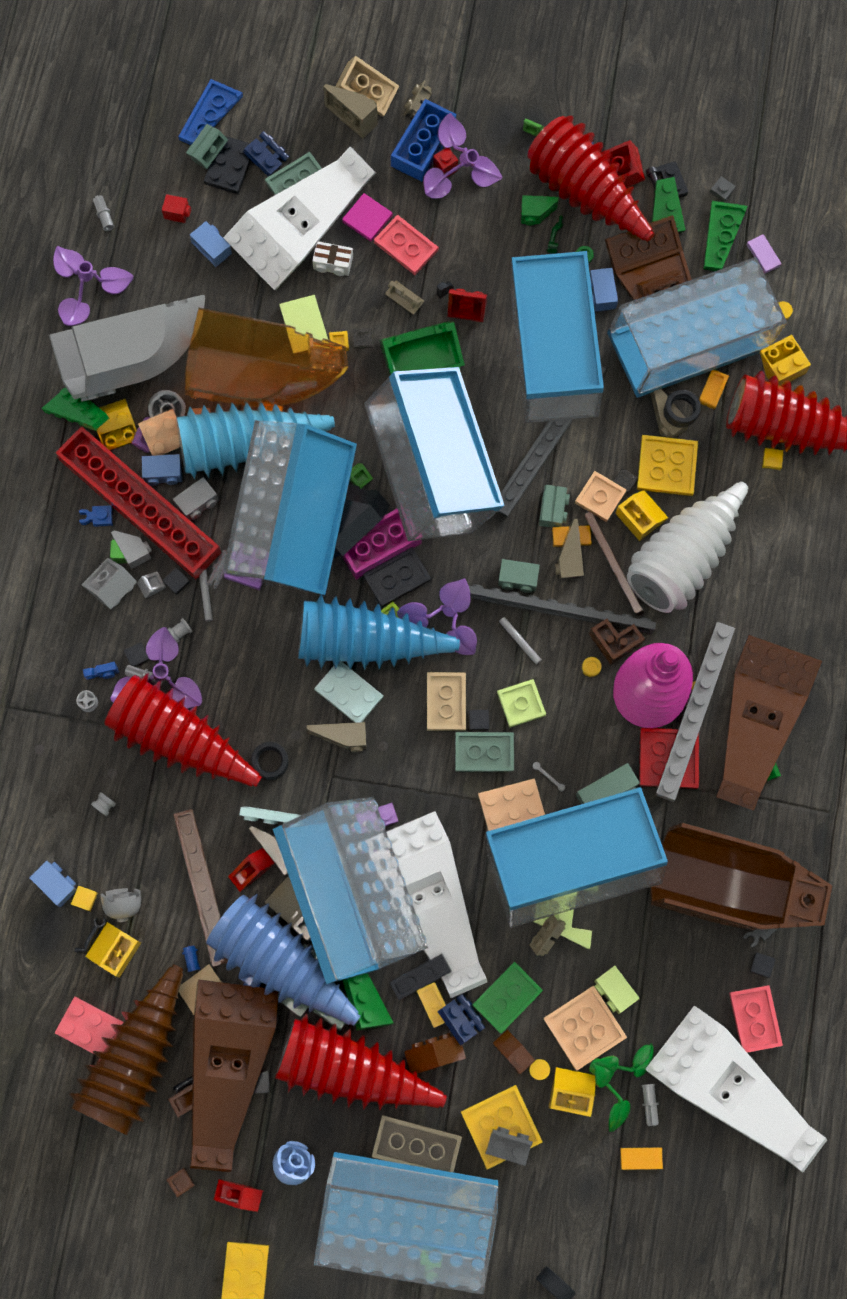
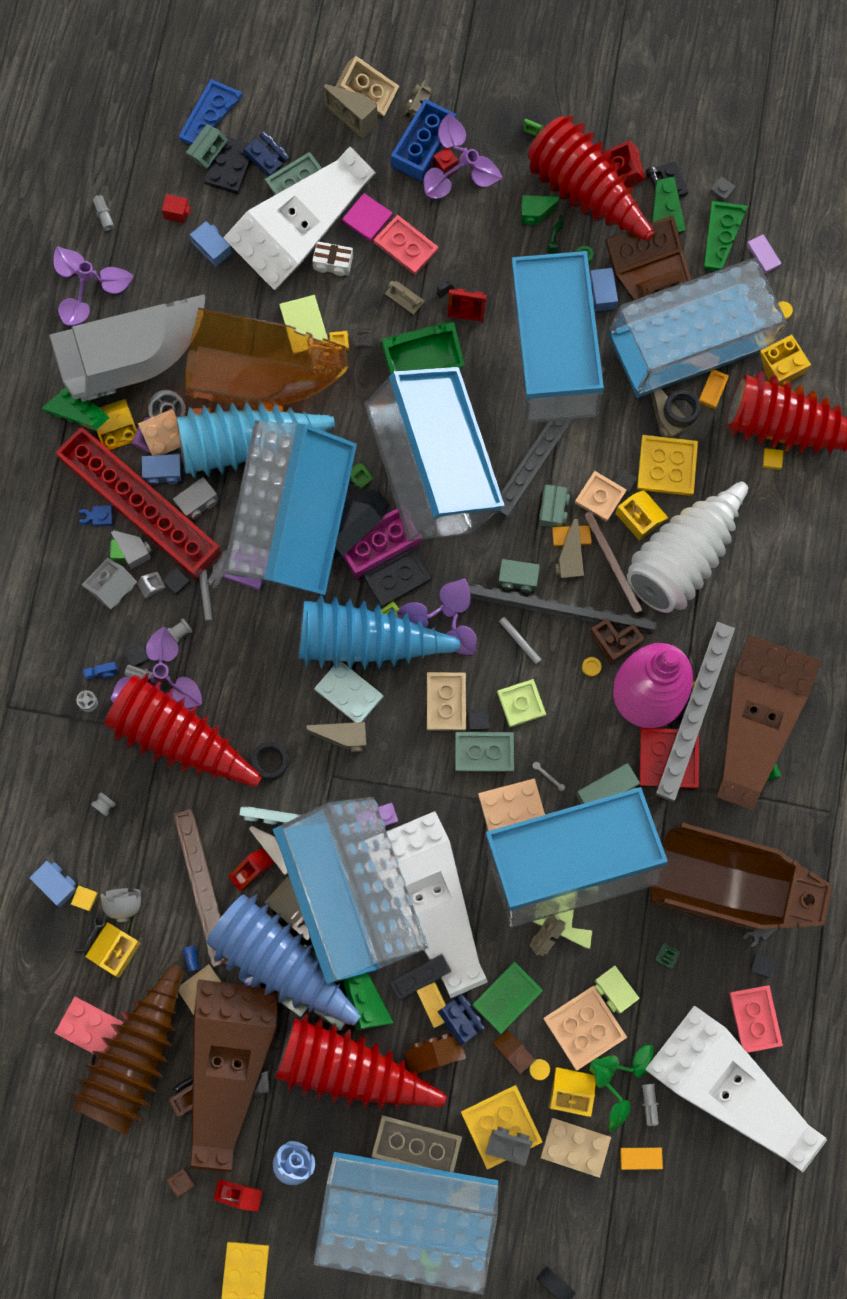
none -> tan plate [540,1118,611,1178]
none -> dark green tile [653,942,681,970]

